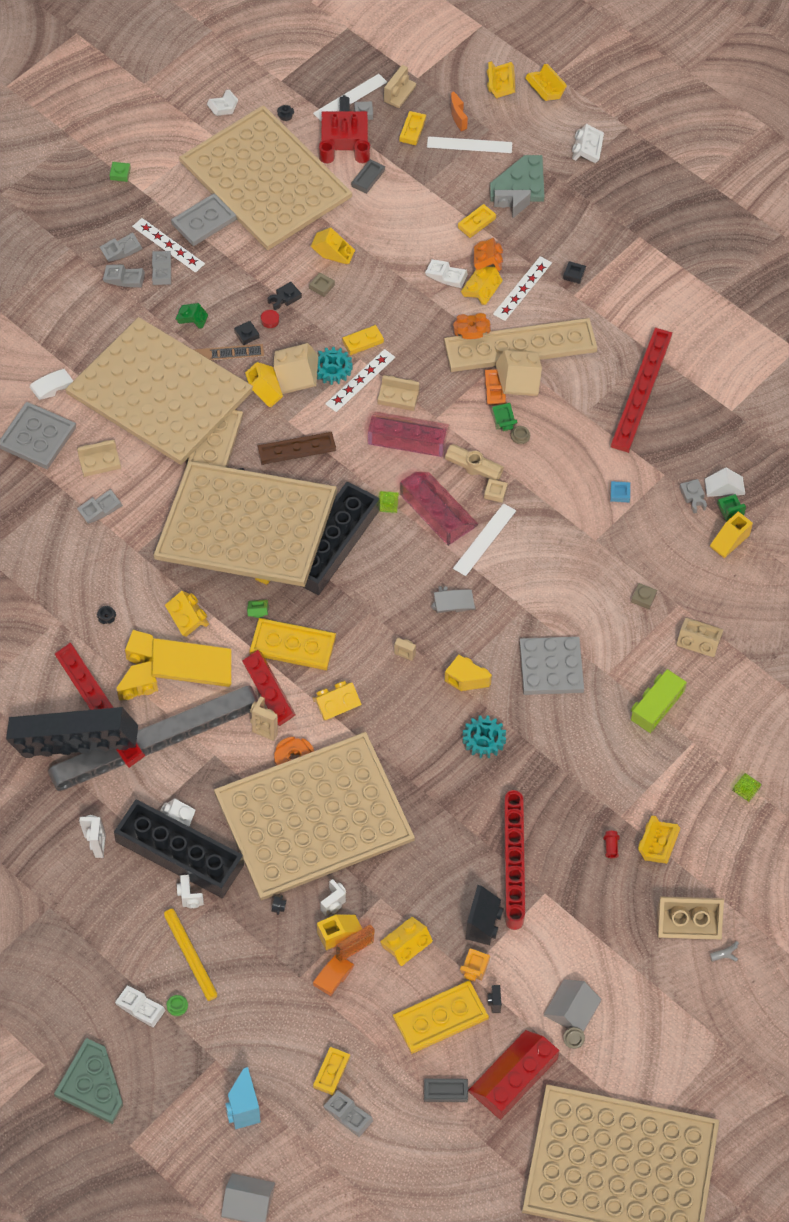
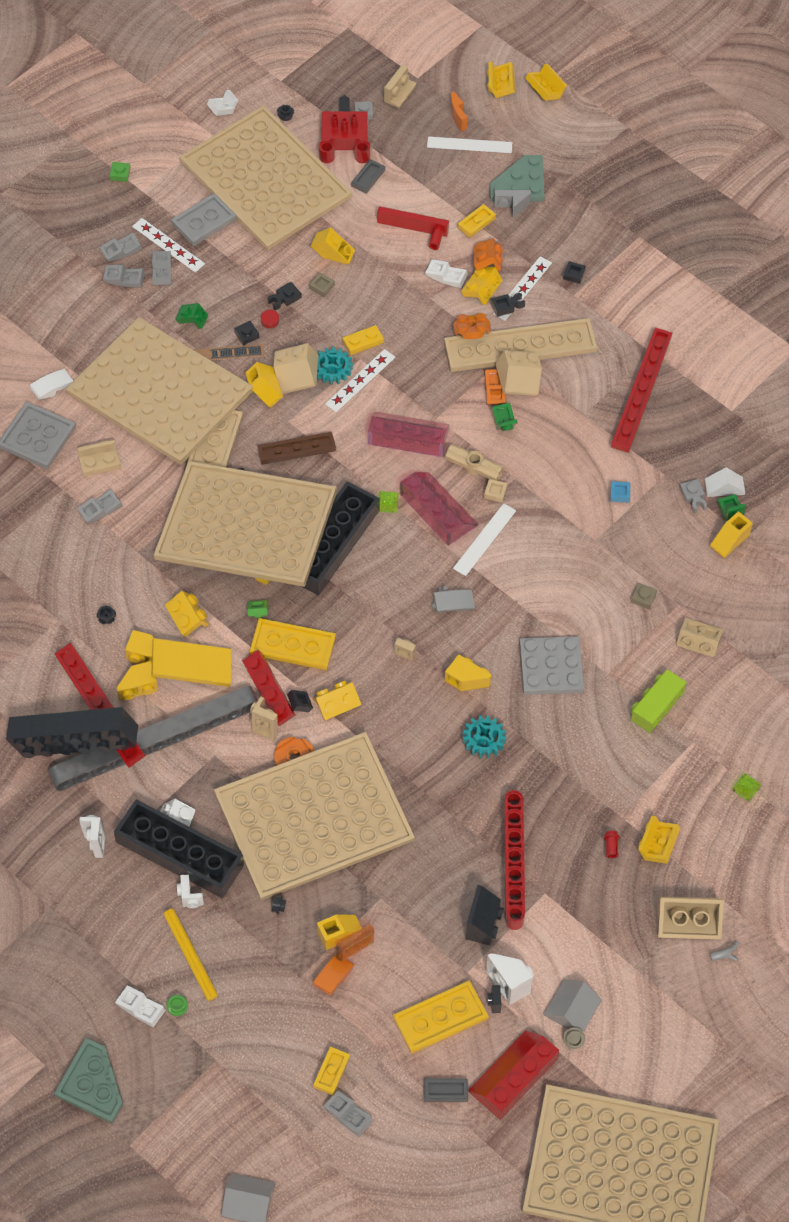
medium azure slope [225,1067,261,1130] -> none
white sticker [313,74,387,121] -> none
white bracket [321,879,346,916] -> none
tan bracket [378,376,419,411] -> none
yellow bracket [380,917,433,966] -> none
yellow plate [399,111,426,145] -> none
light orange bracket [460,948,490,981] -> none
dark tan plate [511,426,530,444] -> none
white bracket [572,124,604,163] -> none
none -> black plate [287,690,313,713]
none -> red piece [377,206,449,250]
none -> white slope [486,953,534,1006]
none -> black plate [491,293,526,317]

